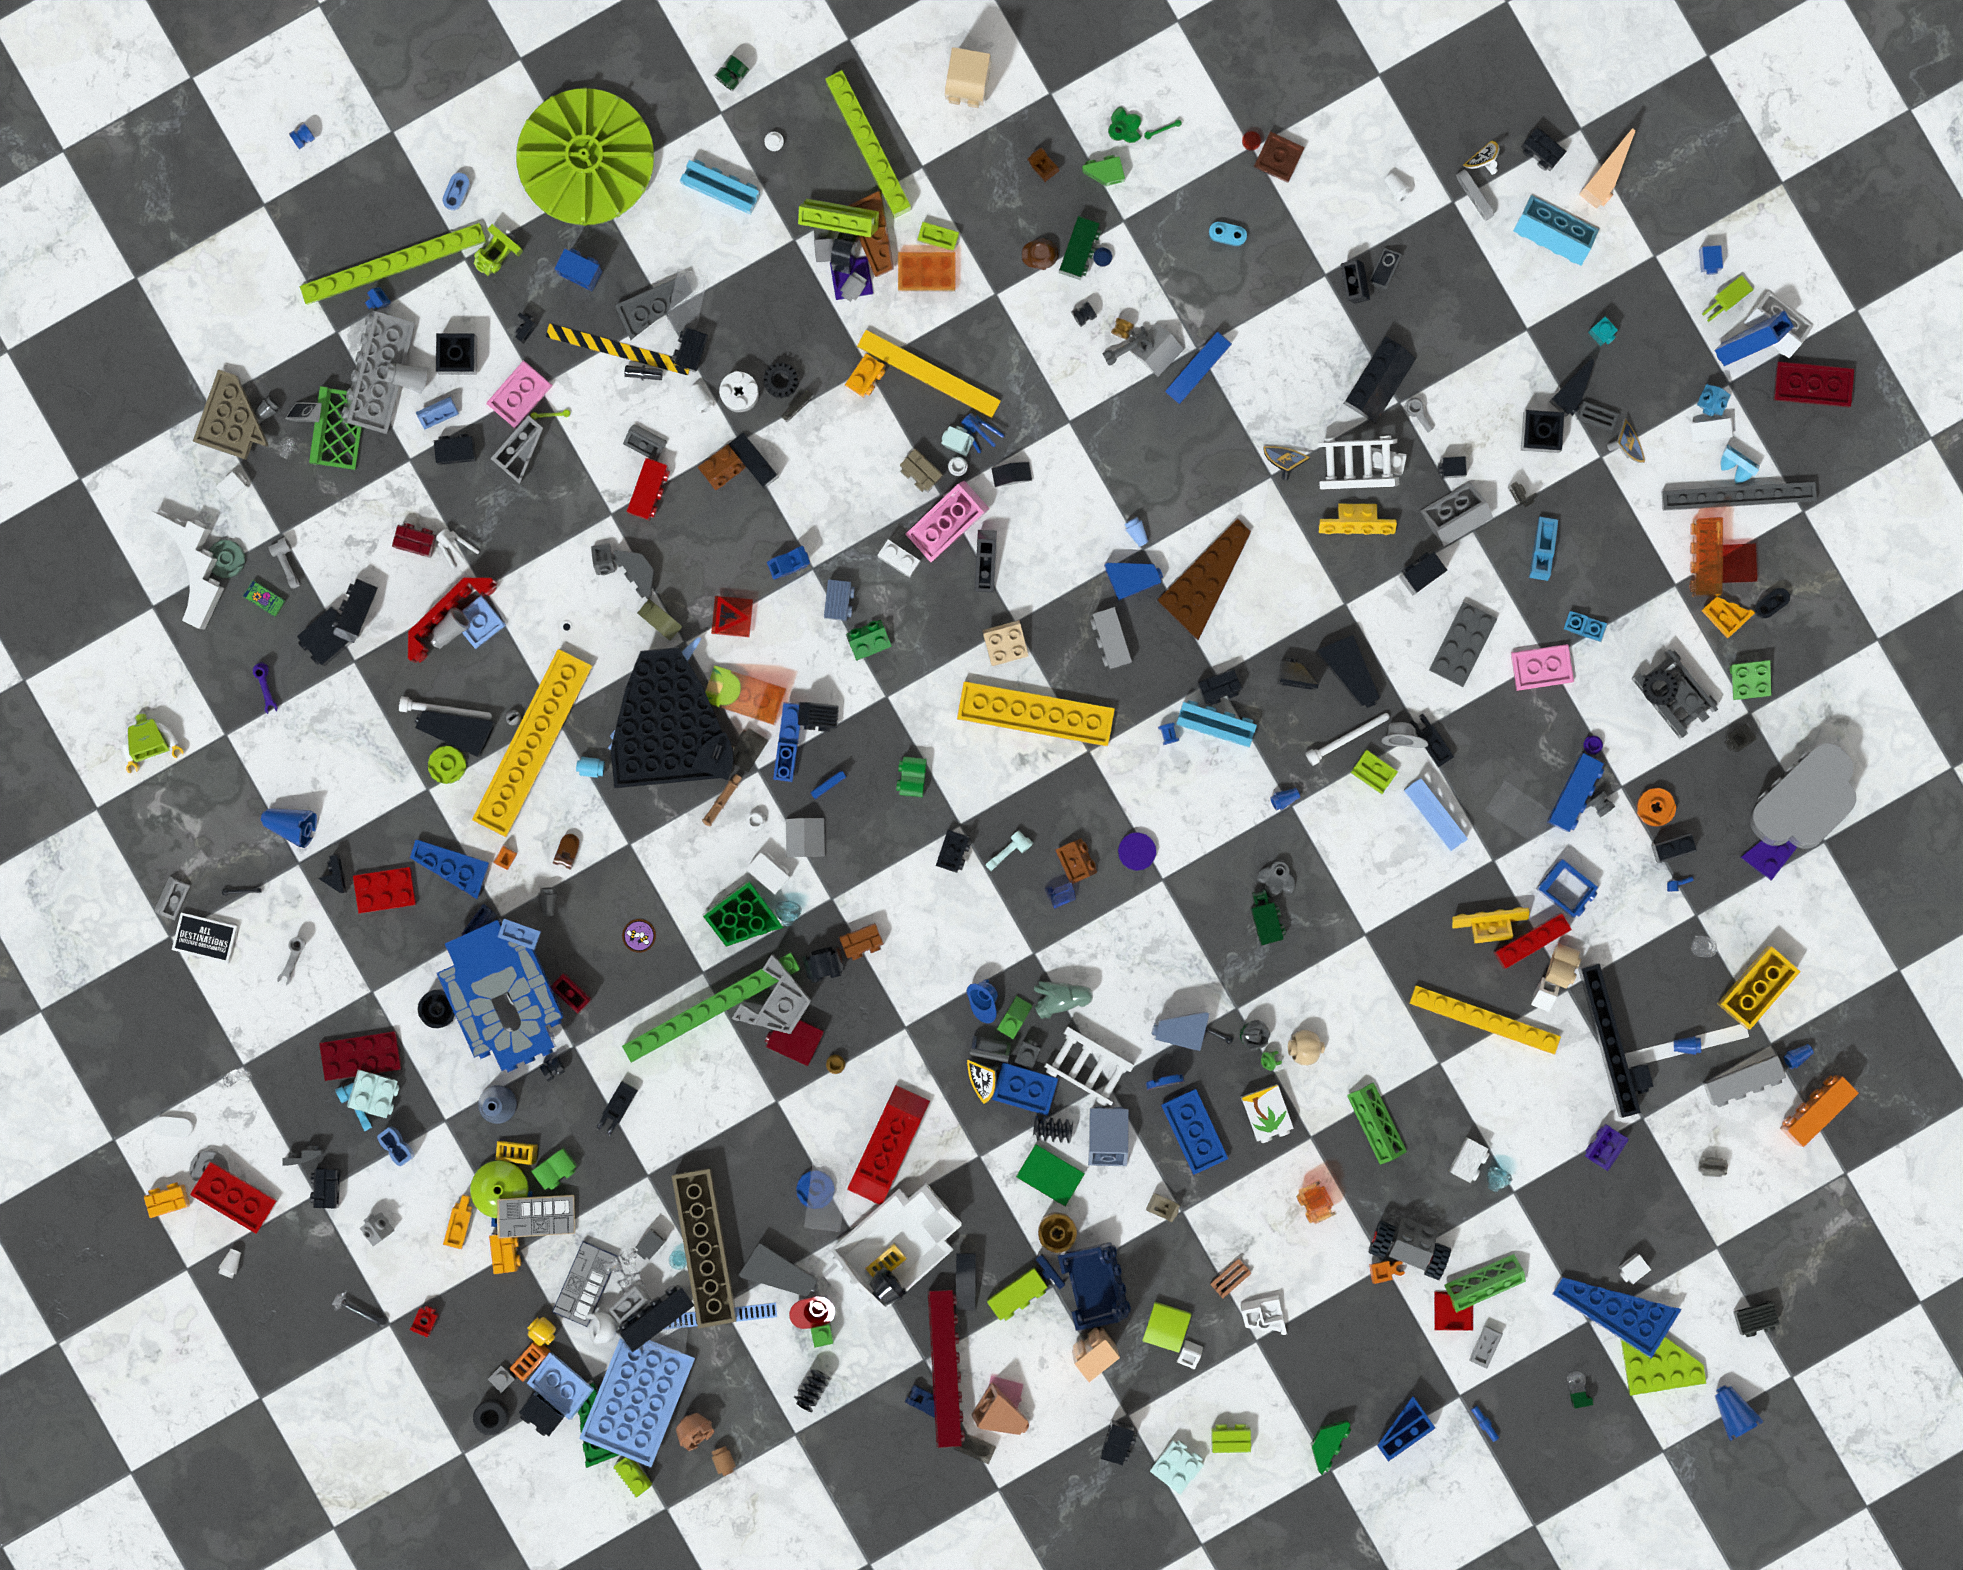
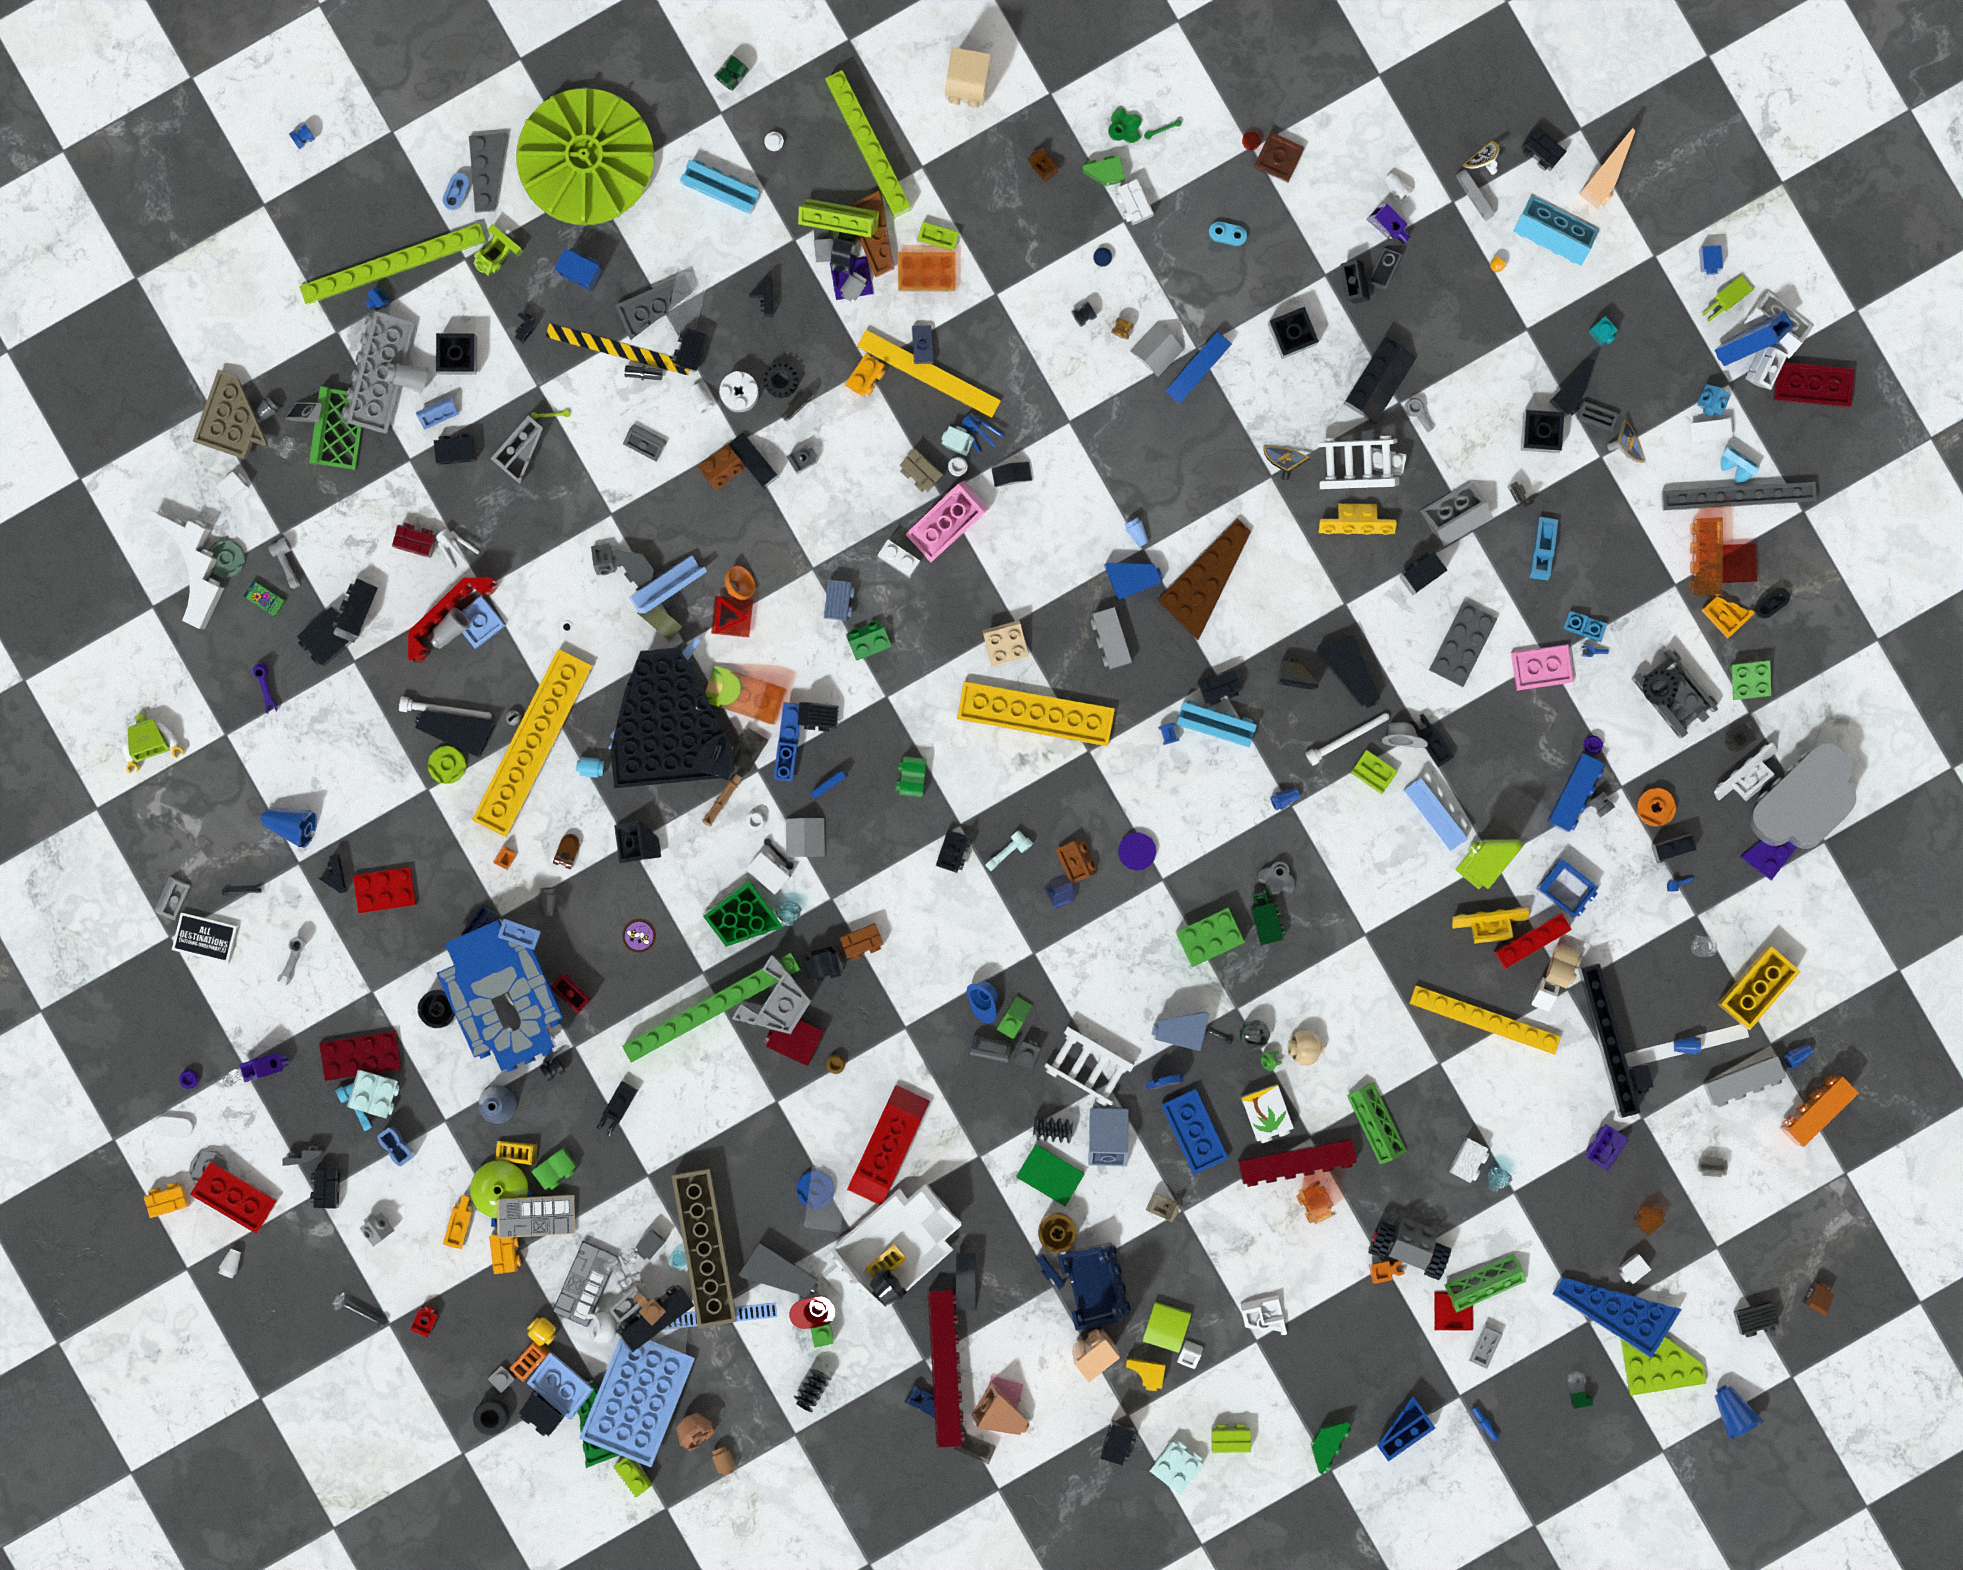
blue wing [410,840,489,899] -> none
bright pink tile [486,360,553,429] -> none
red brick [626,458,670,521] -> none
blue brick [767,546,810,580] -> none
shield [967,1059,1000,1104] -> none
black slope [975,530,997,592] -> none
lime brick [987,1267,1048,1321] -> none
blue plate [992,1063,1058,1116] -> none
reddish brown hat [1022,238,1058,270] -> none
sand green animal [1034,981,1093,1019] -> none
dark green brick [1059,216,1102,280] -> none
dark grey bar [1102,326,1153,366] -> none
nougat tile [1210,1258,1251,1298] -> none
black brick [1438,456,1467,479] -> none
none -> dark purple plate [179,1070,199,1089]
none -> dark purple torso [239,1053,289,1083]
none -> dark grey wing [469,133,508,213]
none -> black slope [614,821,661,863]
none -> light blue fence [629,556,707,613]
none -> medium nougat plate [633,1292,666,1326]
none -> orange piece [725,566,756,600]
none -> black slope [749,276,773,317]
none -> black hinge [764,838,794,870]
none -> dark grey brick [786,445,818,474]
none -> dark blue plate [911,325,934,364]
none -> white brick [1115,179,1154,225]
none -> yellow arch [1125,1358,1165,1391]
none -> bright green brick [1175,908,1245,967]
none -> dark red brick [1238,1139,1357,1187]
none -> black brick [1268,306,1319,359]
none -> dark purple torso [1366,203,1411,244]
none -> lime windscreen [1456,839,1524,889]
none -> light orange hinge [1490,255,1507,272]
none -> blue hand [1581,645,1609,657]
none -> clear orange brick [1633,1205,1666,1236]
none -> white bracket [1714,742,1777,801]
none -> white brick [1745,346,1787,390]
none -> dark orange slope [1802,1282,1834,1316]

